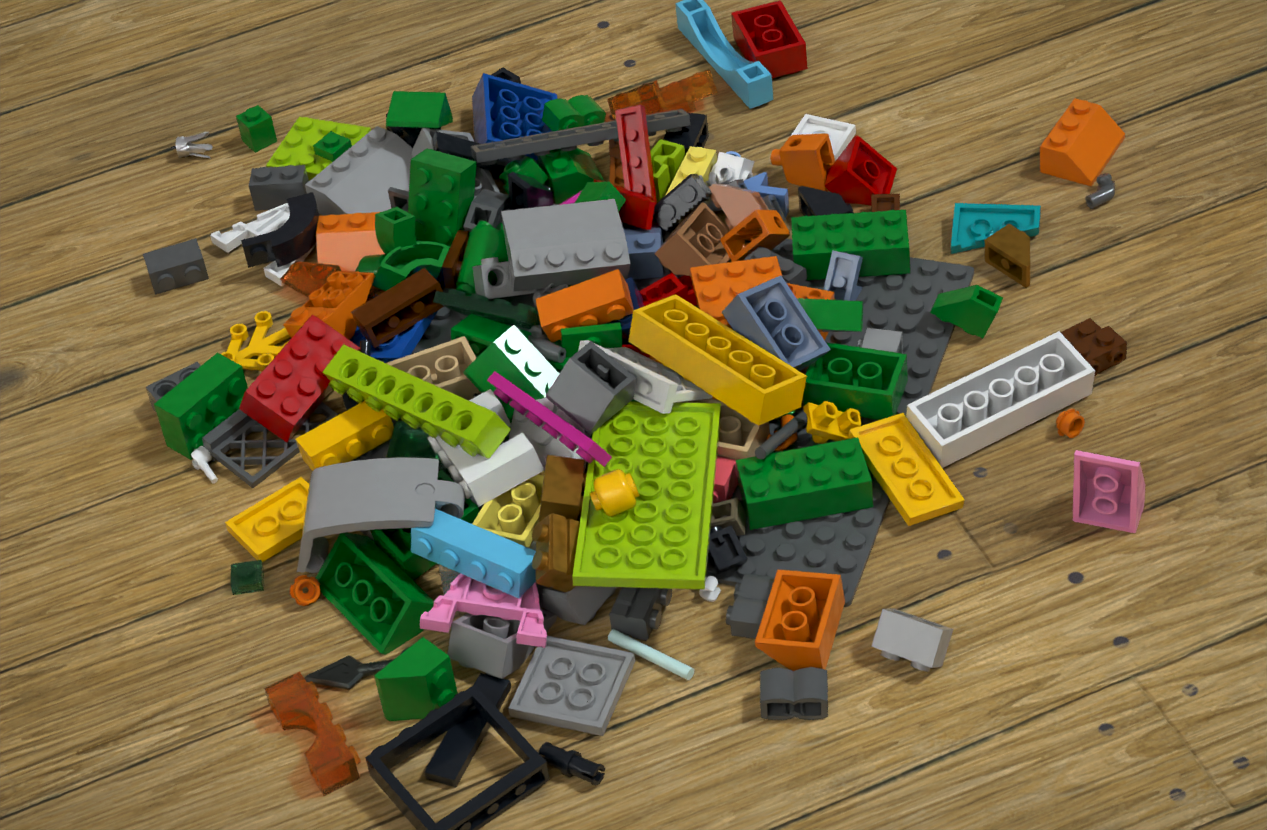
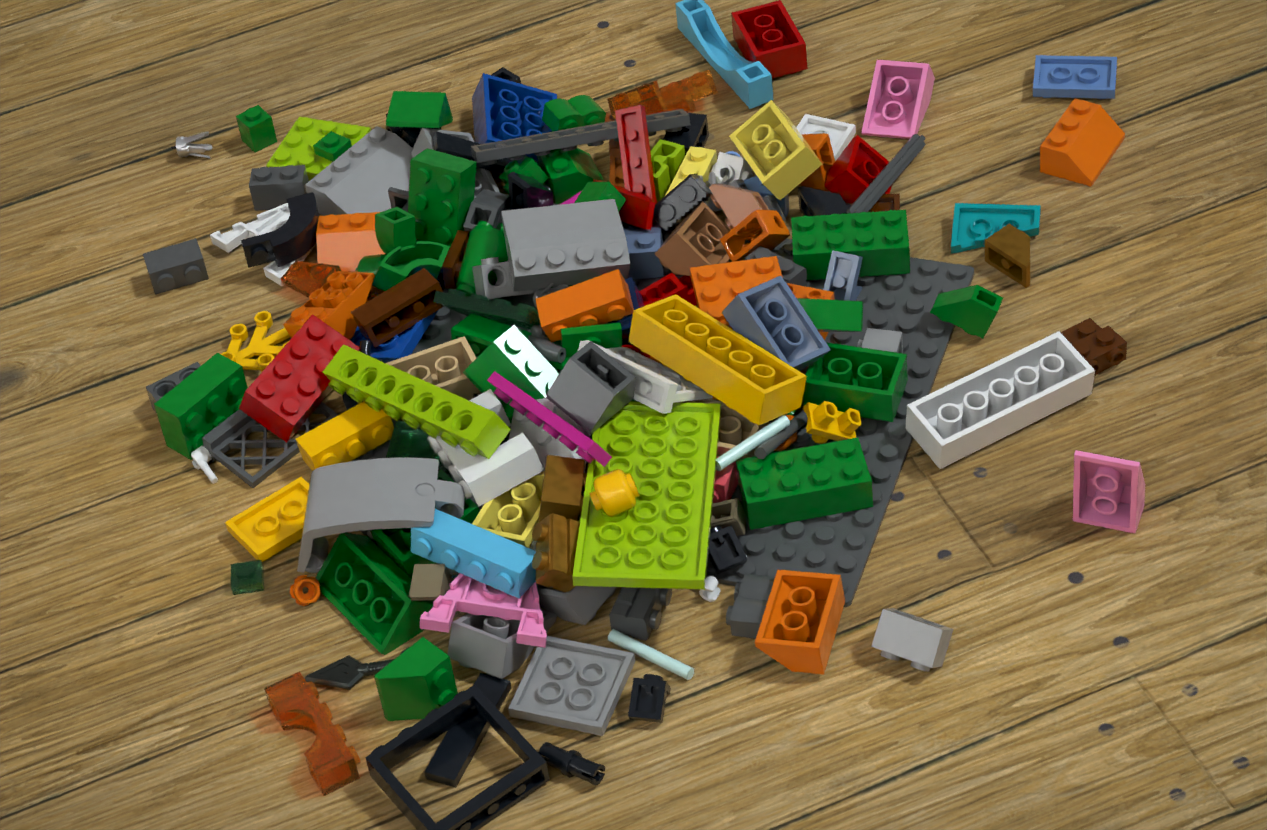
dark grey brick [760,667,828,720] -> none
yellow plate [848,413,965,526] -> none
orange plate [1056,408,1085,438] -> none
dark grey arm [1085,173,1116,209] -> none
none -> dark tan panel [409,564,453,601]
none -> black bracket [628,674,671,723]
none -> light aqua bar [716,415,790,471]
none -> light yellow brick [729,100,822,200]
none -> dark grey axle [847,134,926,214]
none -> bright pink slope [861,60,935,139]
none -> medium blue plate [1033,55,1117,99]

